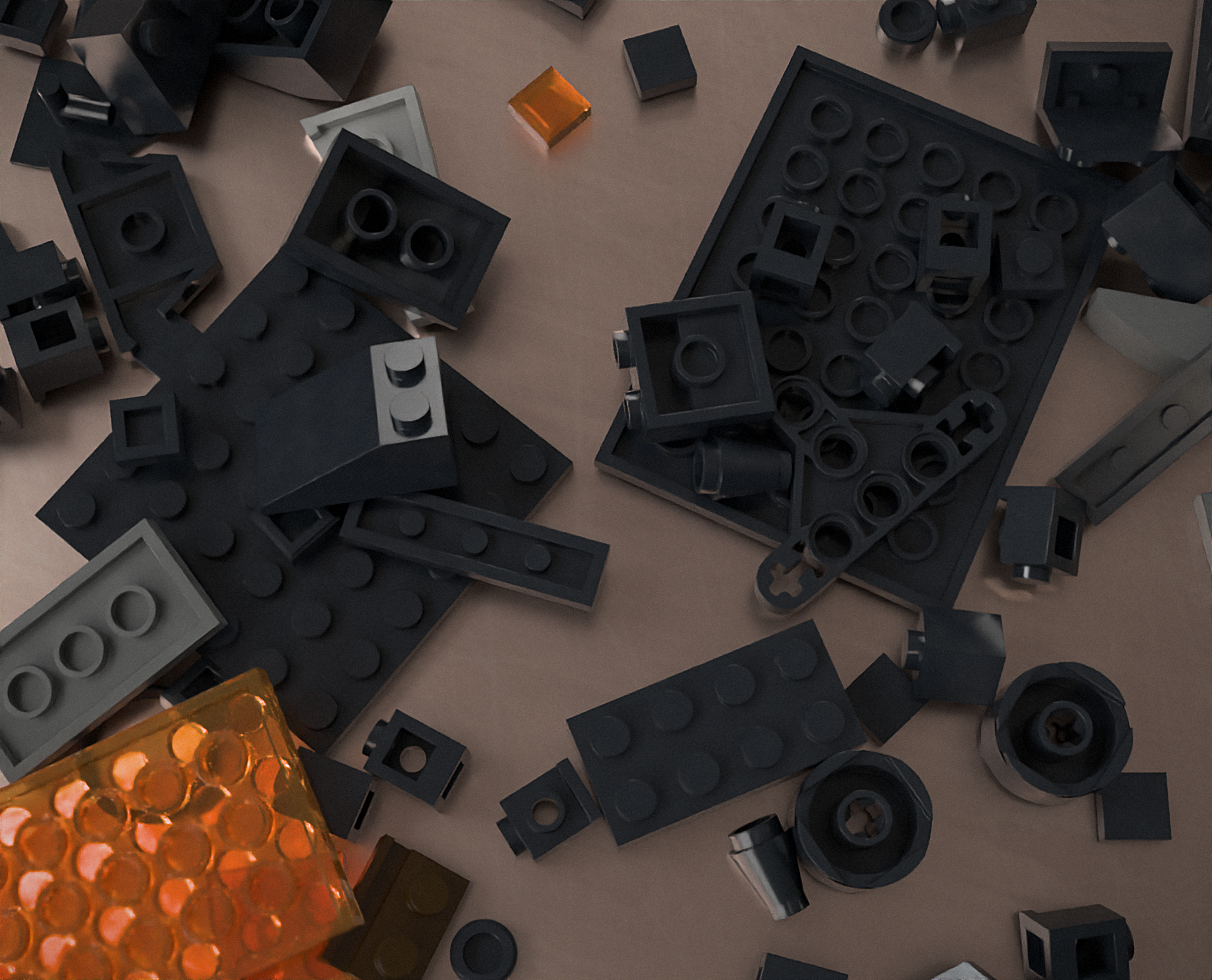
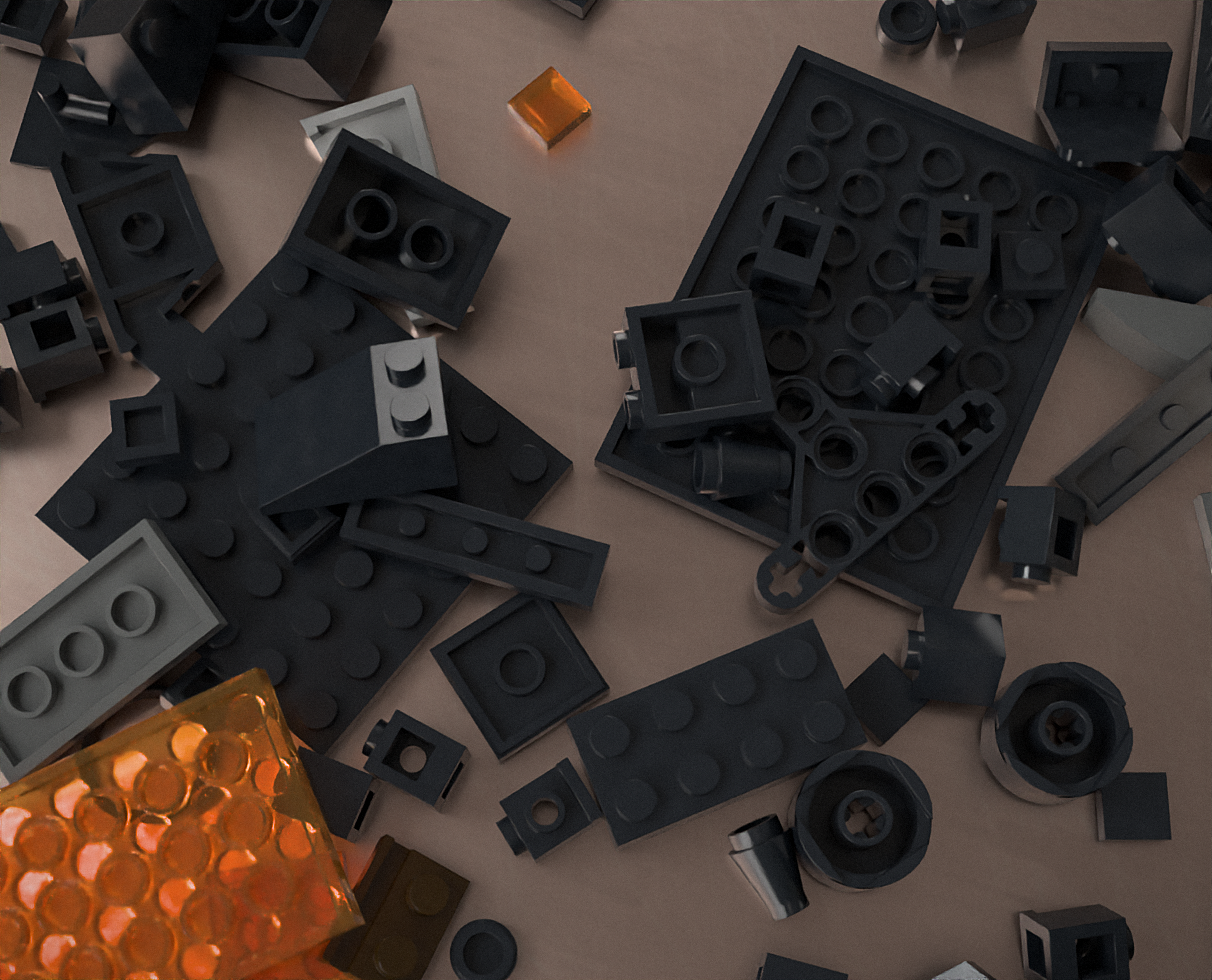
black tile [623,24,697,101] -> none
none -> black plate [429,592,610,762]

